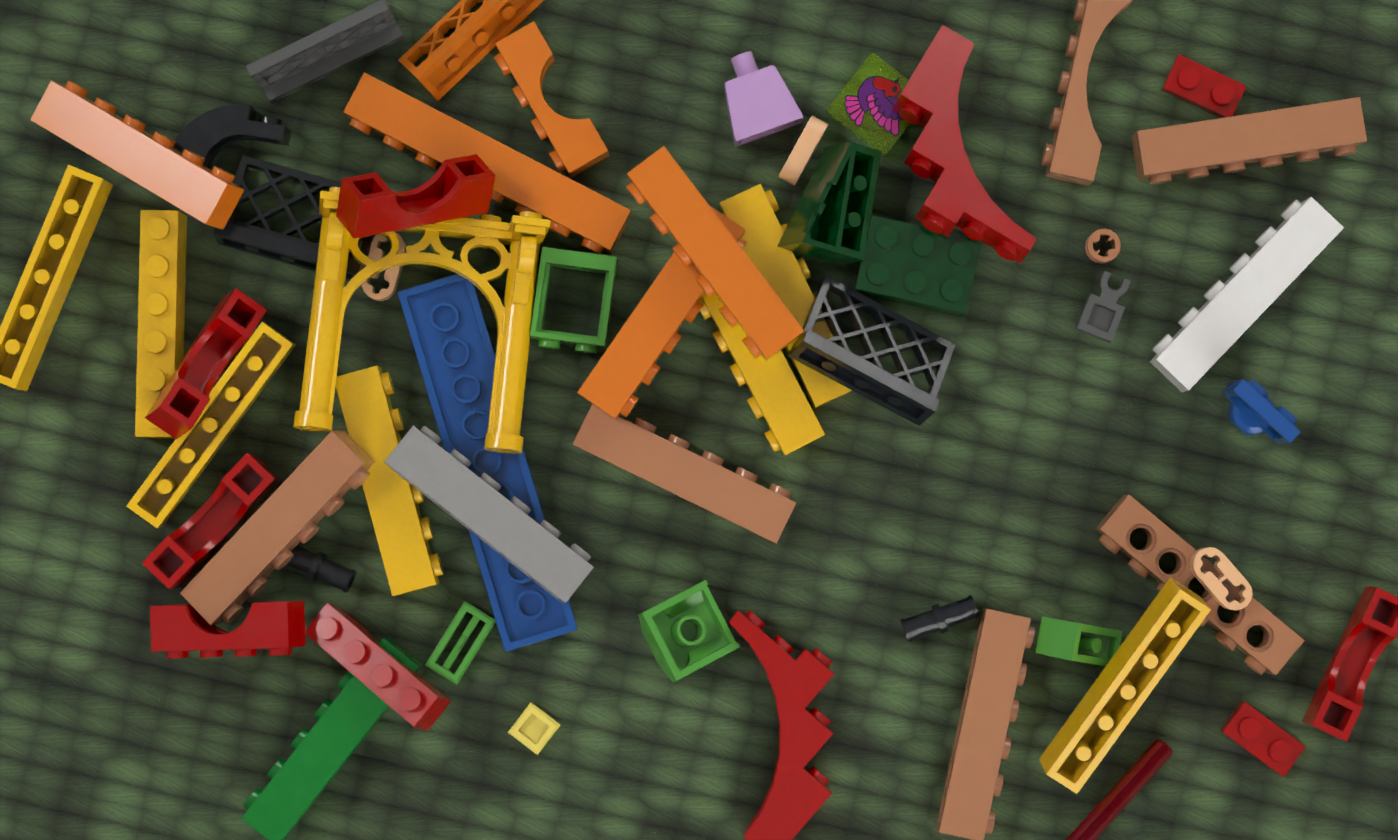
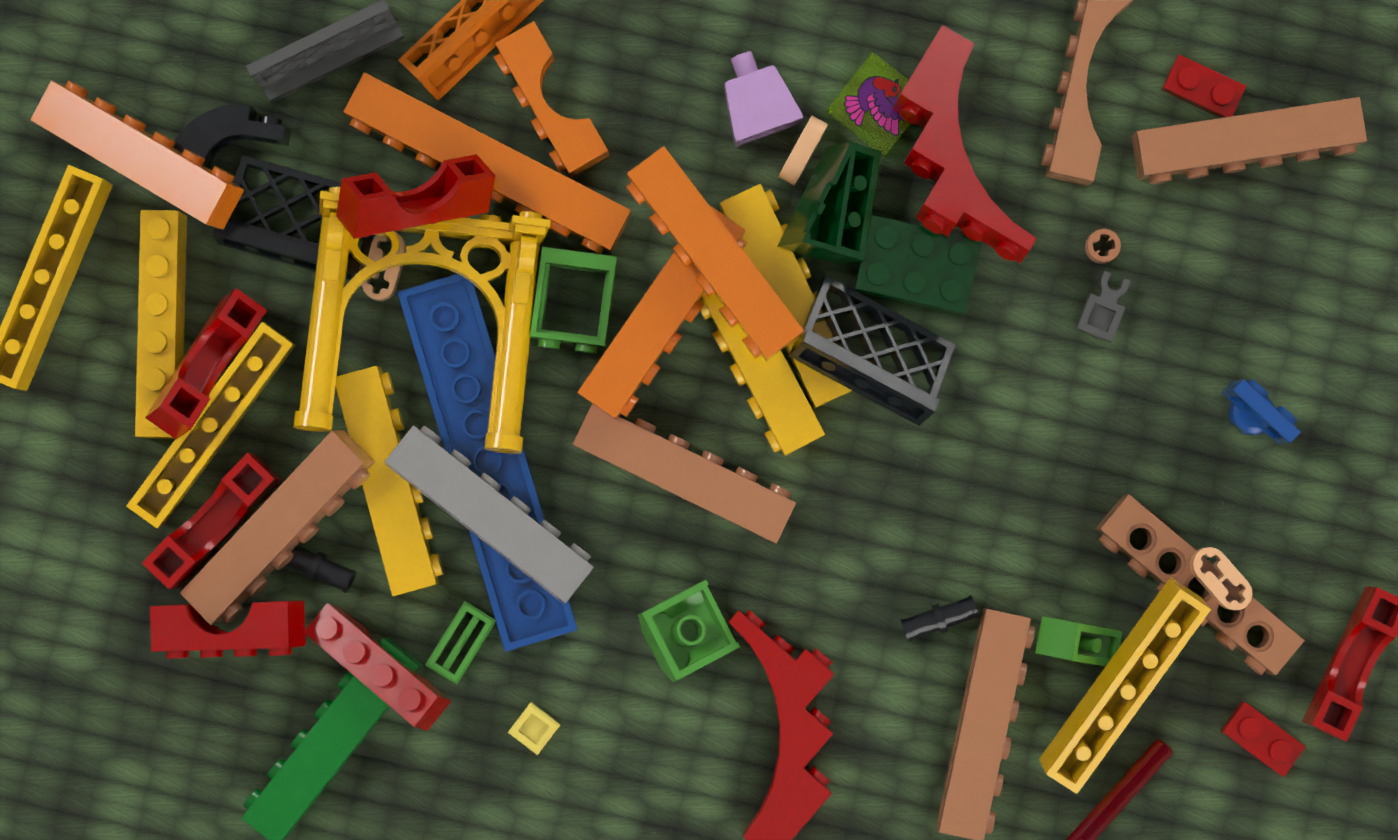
white brick [1150,197,1344,392] -> none

